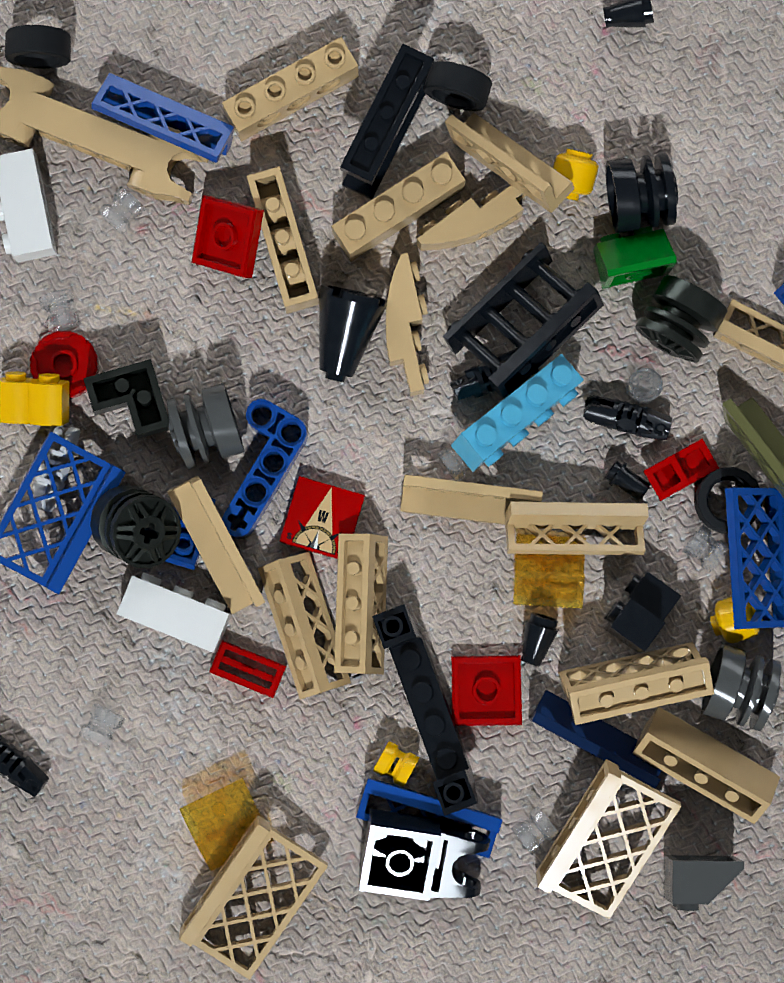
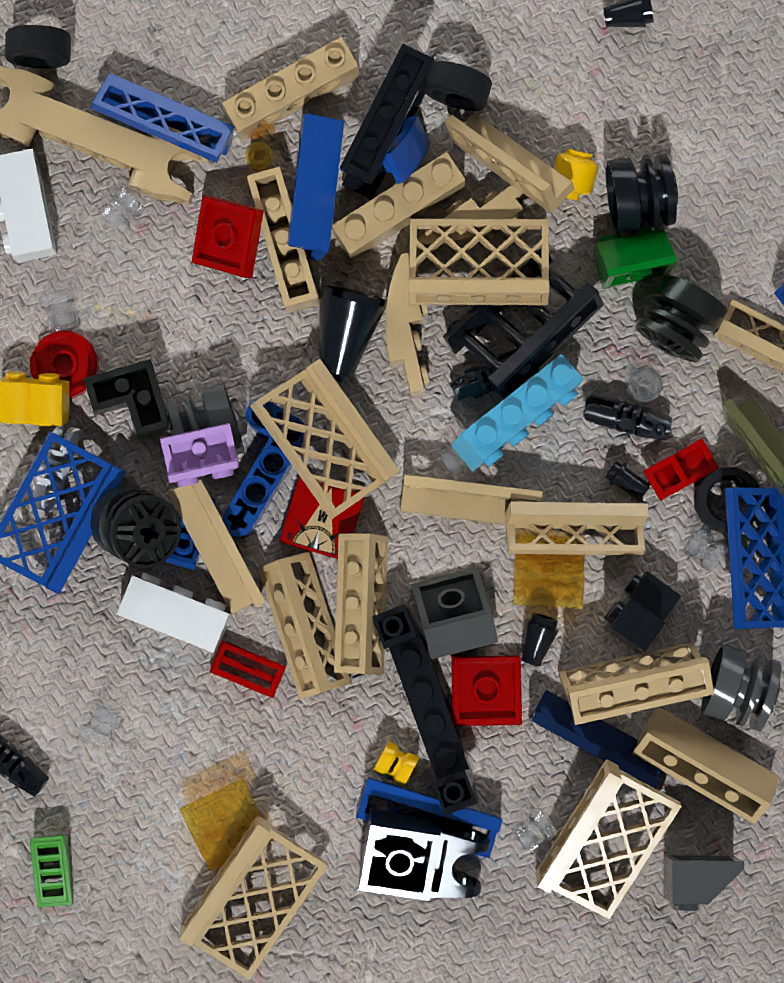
yellow head [710,597,763,644] -> none
none -> bright green slope [30,834,73,908]
none -> lavender bracket [160,423,239,487]
none -> clear yellow pin [245,142,273,173]
none -> tan fence [250,359,400,520]
none -> blue panel [287,113,344,261]
none -> blue slope [383,115,430,184]
none -> tan fence [408,219,549,305]
none -> dark grey slope [411,567,498,659]

